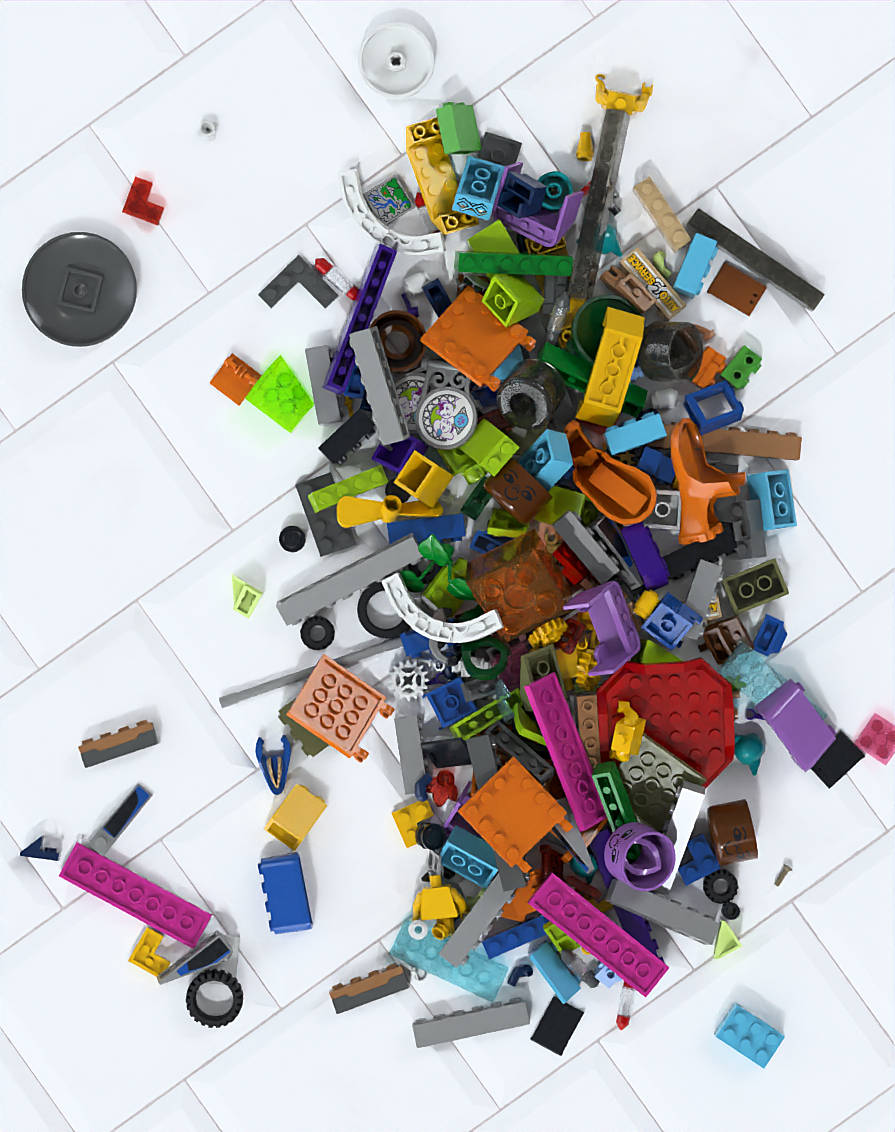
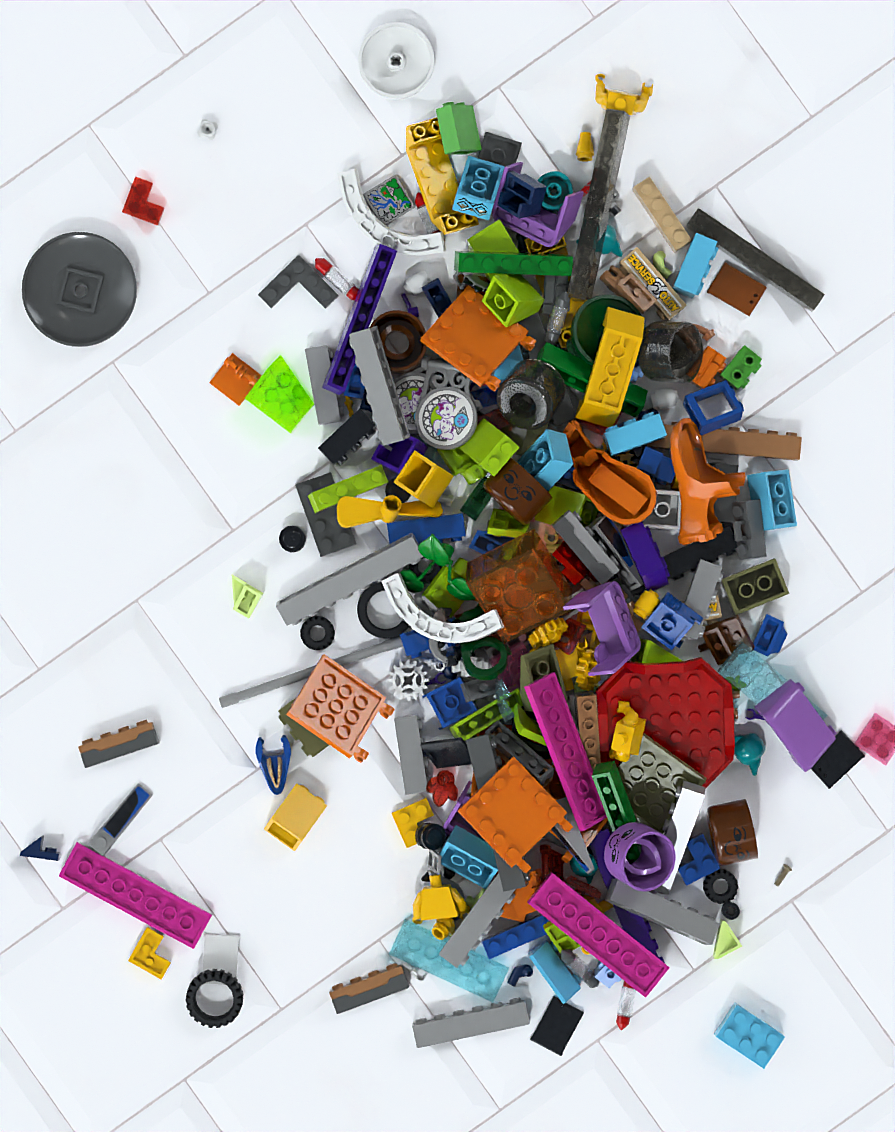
slope [157,929,233,985] -> none
blue windscreen [258,851,313,935] -> none
white brick [408,920,428,940] -> none
dark blue arm [415,772,434,802] -> none

